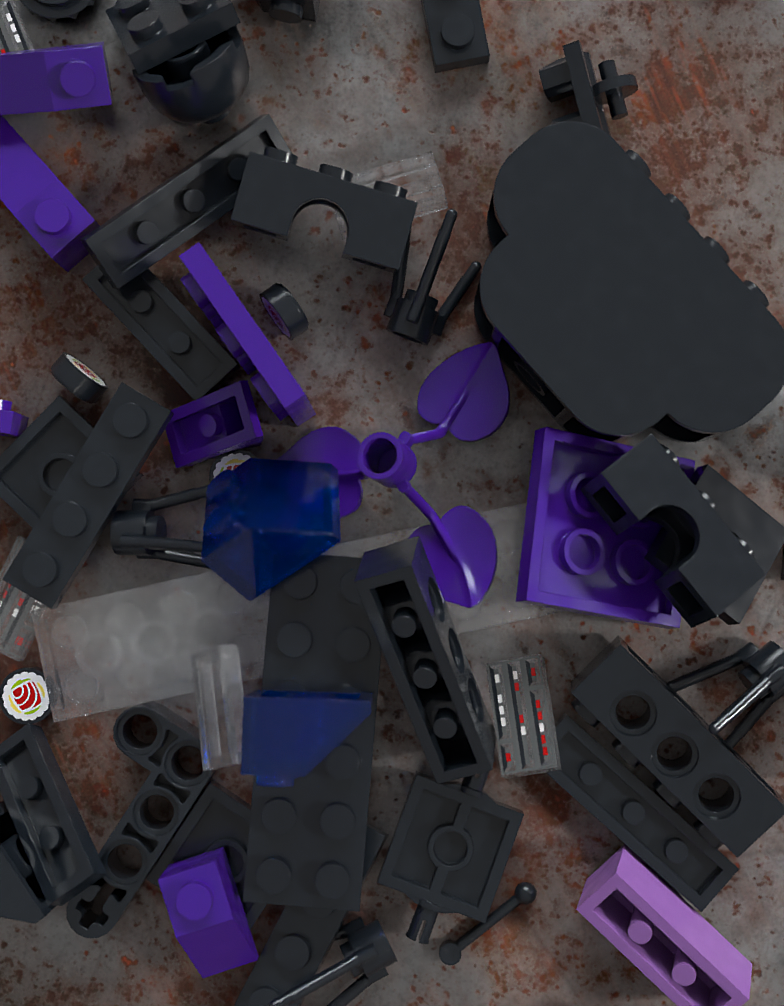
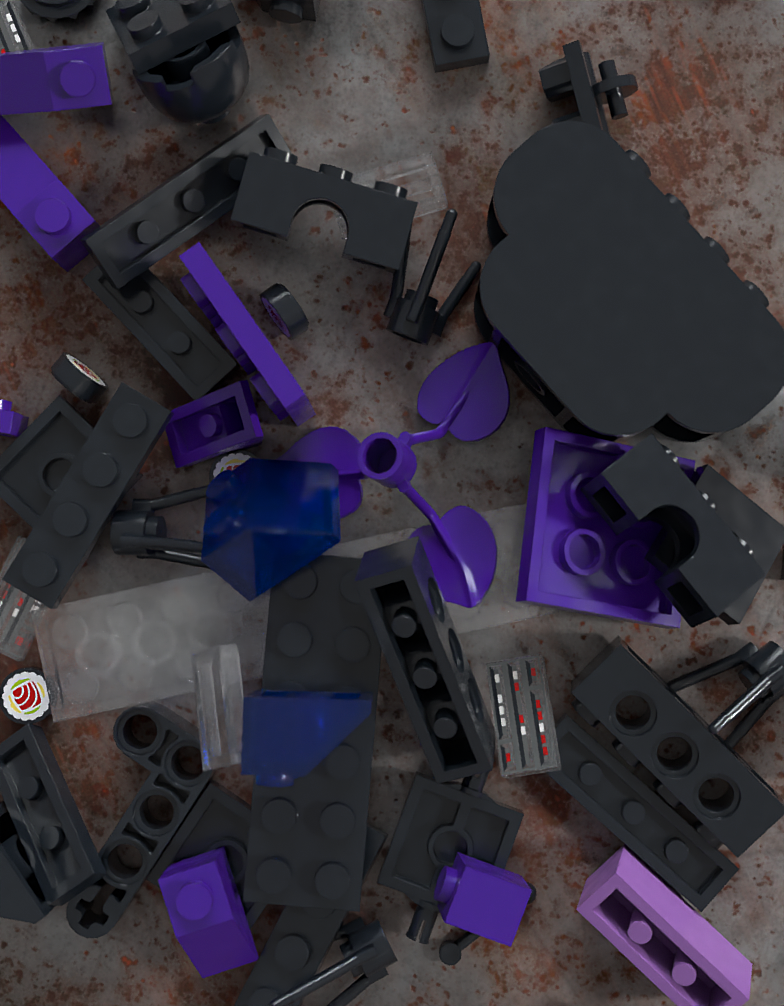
none -> dark purple brick [434,852,532,947]

